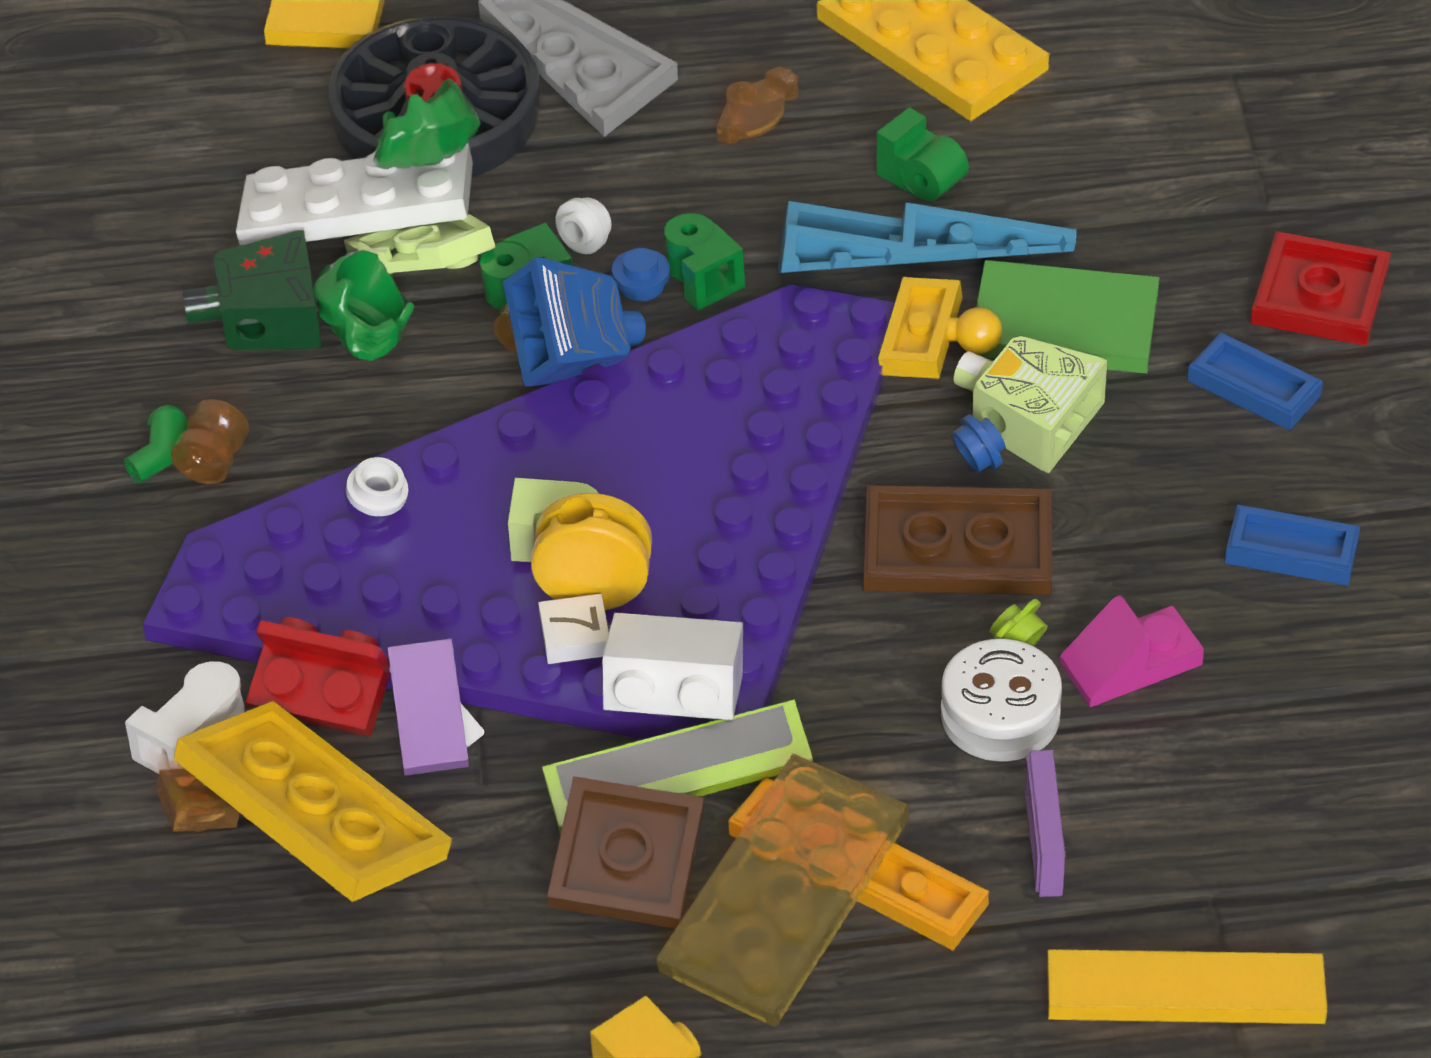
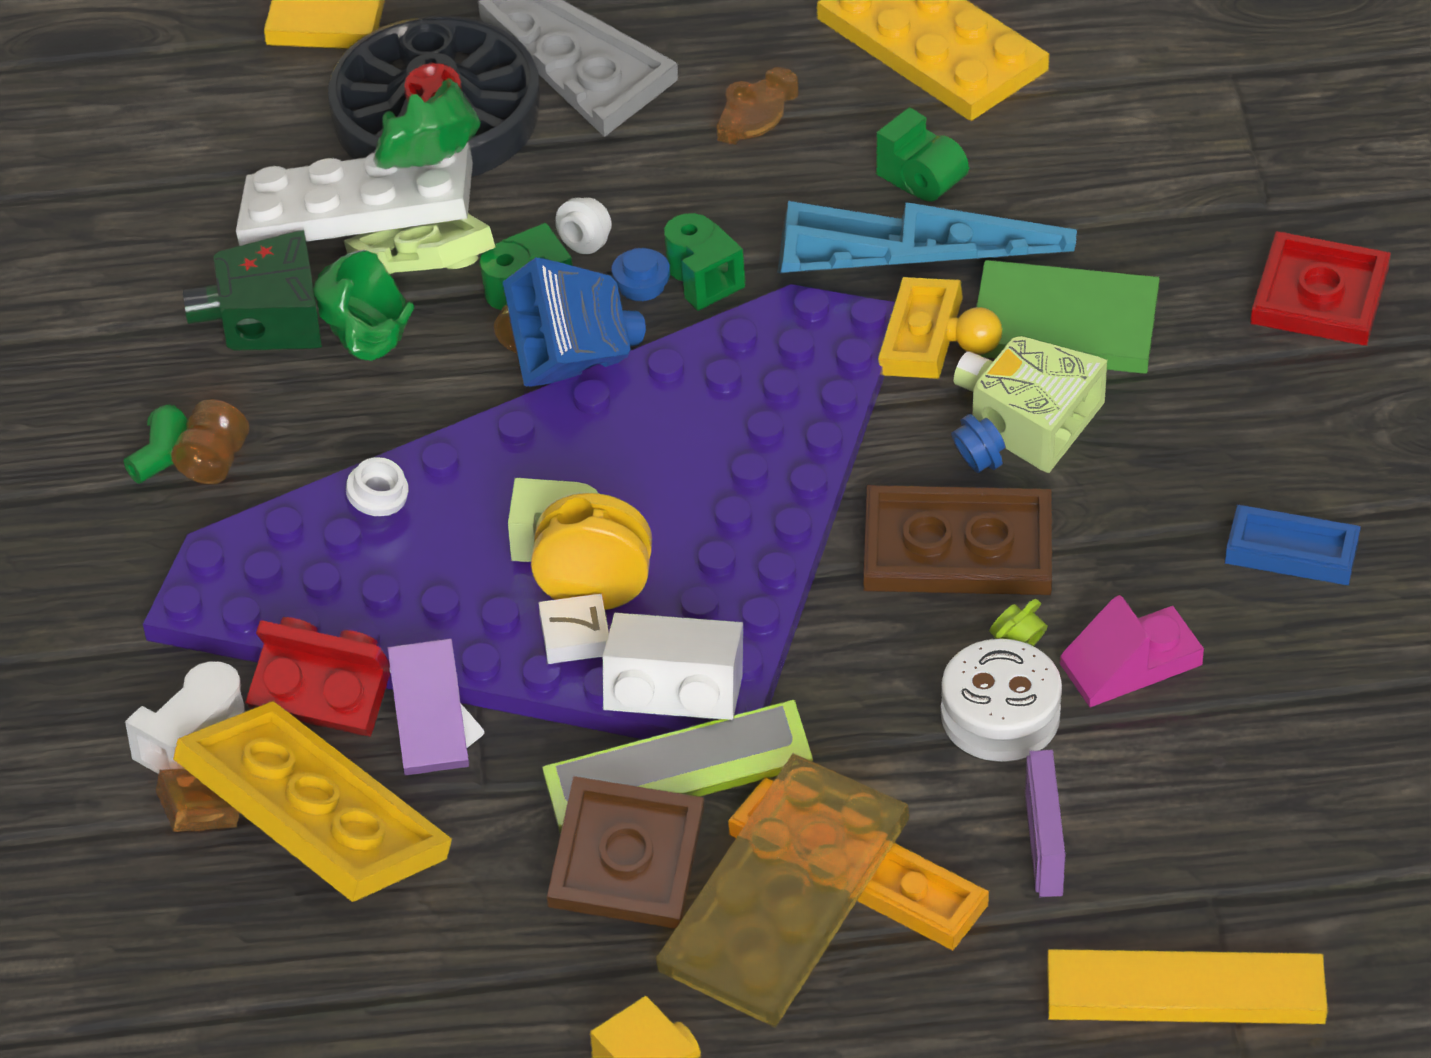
blue tile [1188,332,1323,431] -> none

